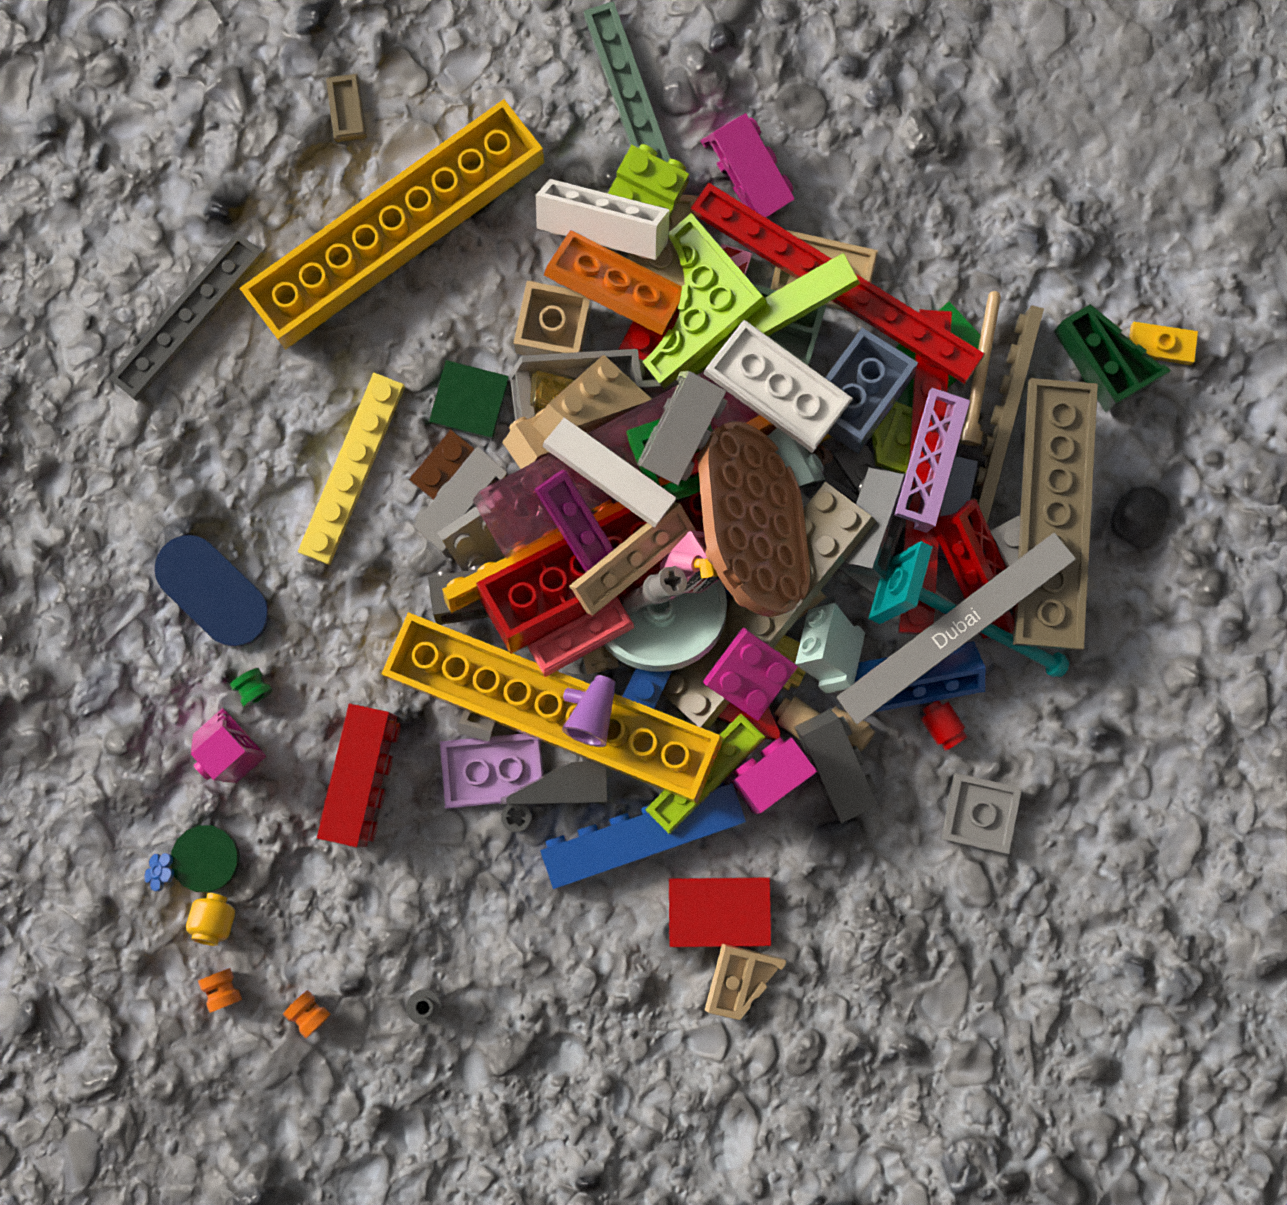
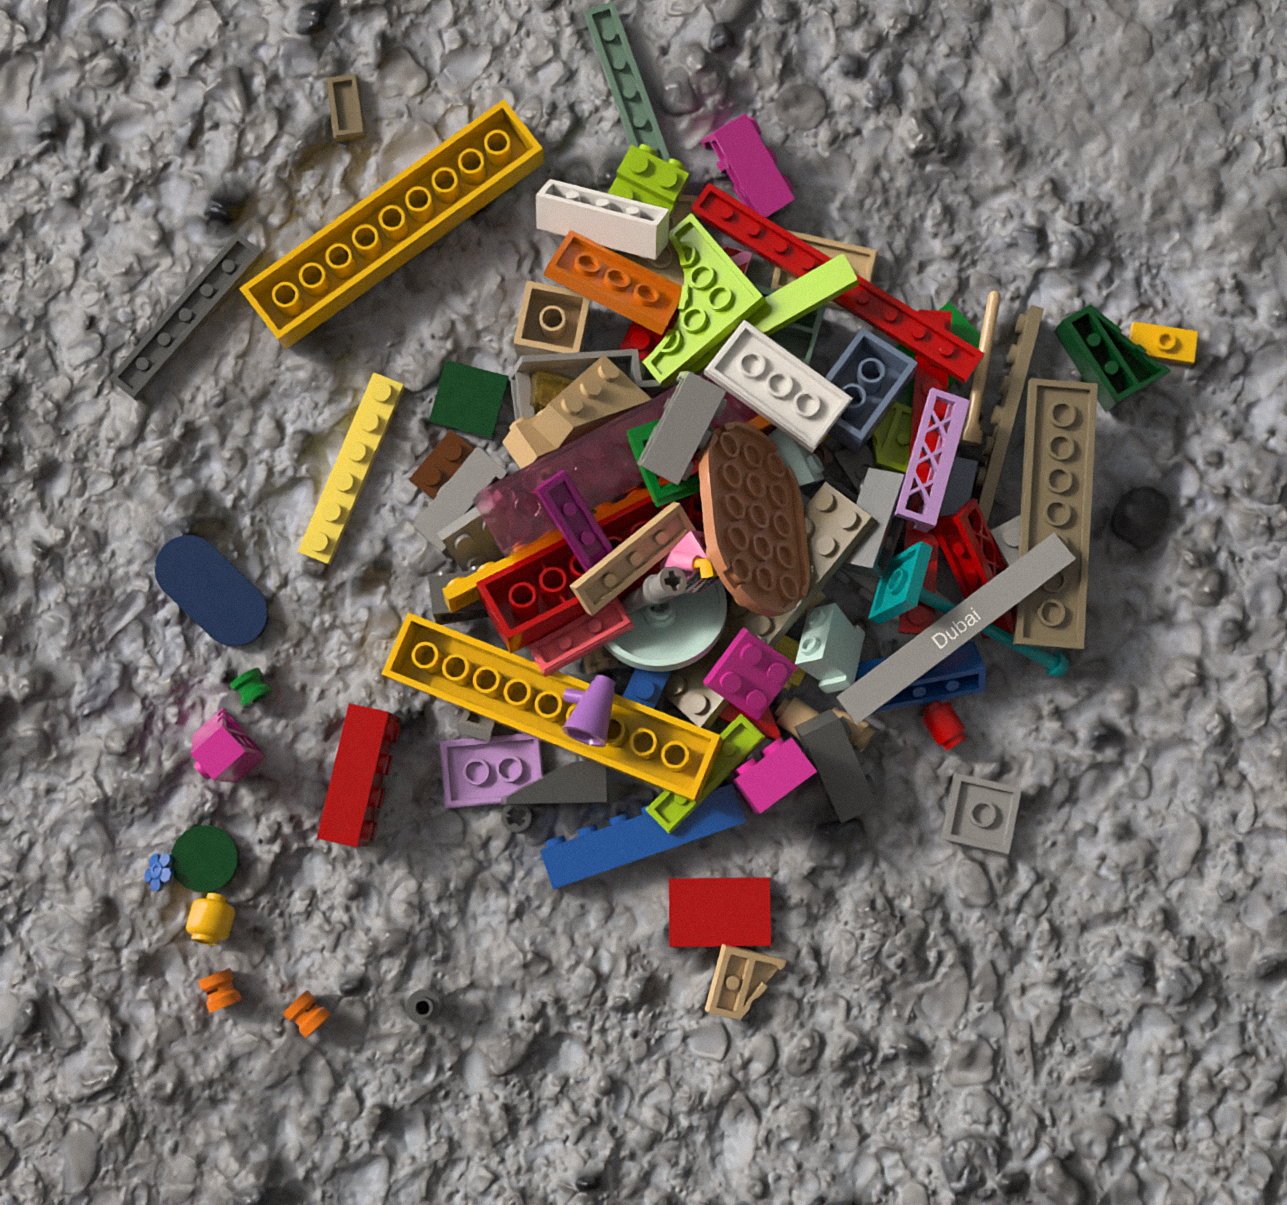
white tile [543,418,676,528] -> none

